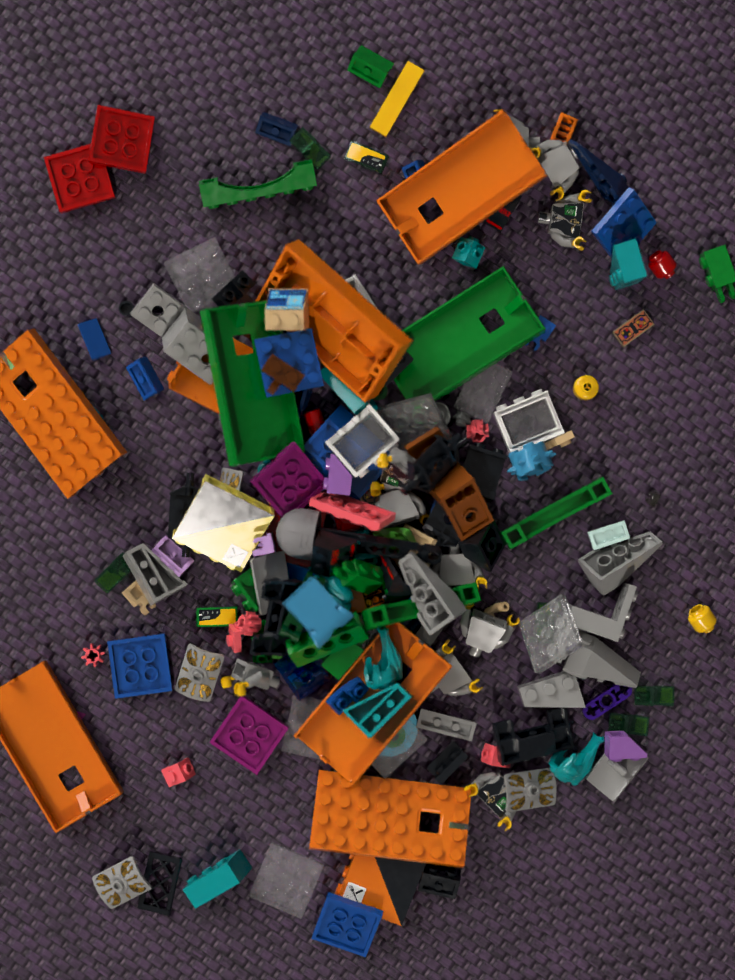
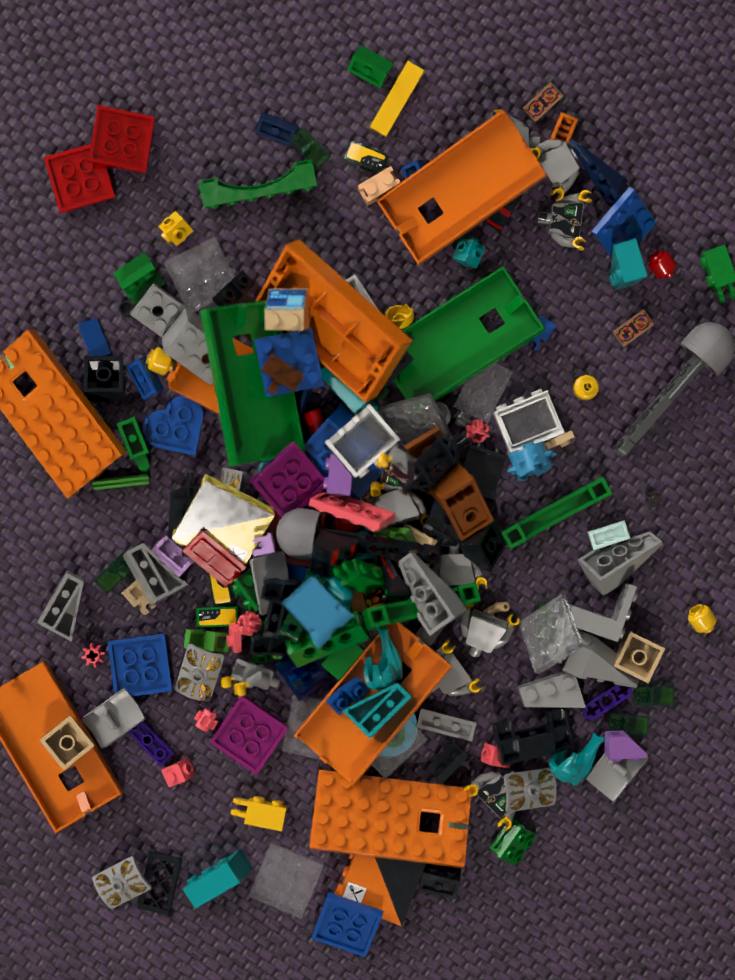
none -> light grey wedge [37,570,84,642]
none -> tan slope [39,715,95,770]
none -> light grey shield [82,688,145,749]
none -> black slope [84,356,124,401]
none -> bright green axle [92,474,150,490]
none -> green bracket [113,253,166,305]
none -> green hinge [117,417,150,472]
none -> dark purple tile [128,720,175,767]
none -> blue plate [143,395,204,456]
none -> yellow head [146,347,176,376]
none -> yellow brick [158,211,193,246]
none -> piece [182,530,247,587]
none -> bright green slope [184,629,229,652]
none -> coral gear [194,708,219,732]
none -> yellow slope [208,573,233,606]
none -> yellow hinge [231,796,287,831]
none -> light nougat brick [358,166,401,206]
none -> yellow hair [385,304,414,330]
none -> green bracket [490,818,537,866]
none -> tile [522,82,563,123]
none -> piece [613,323,735,458]
none -> tan slope [613,630,665,683]

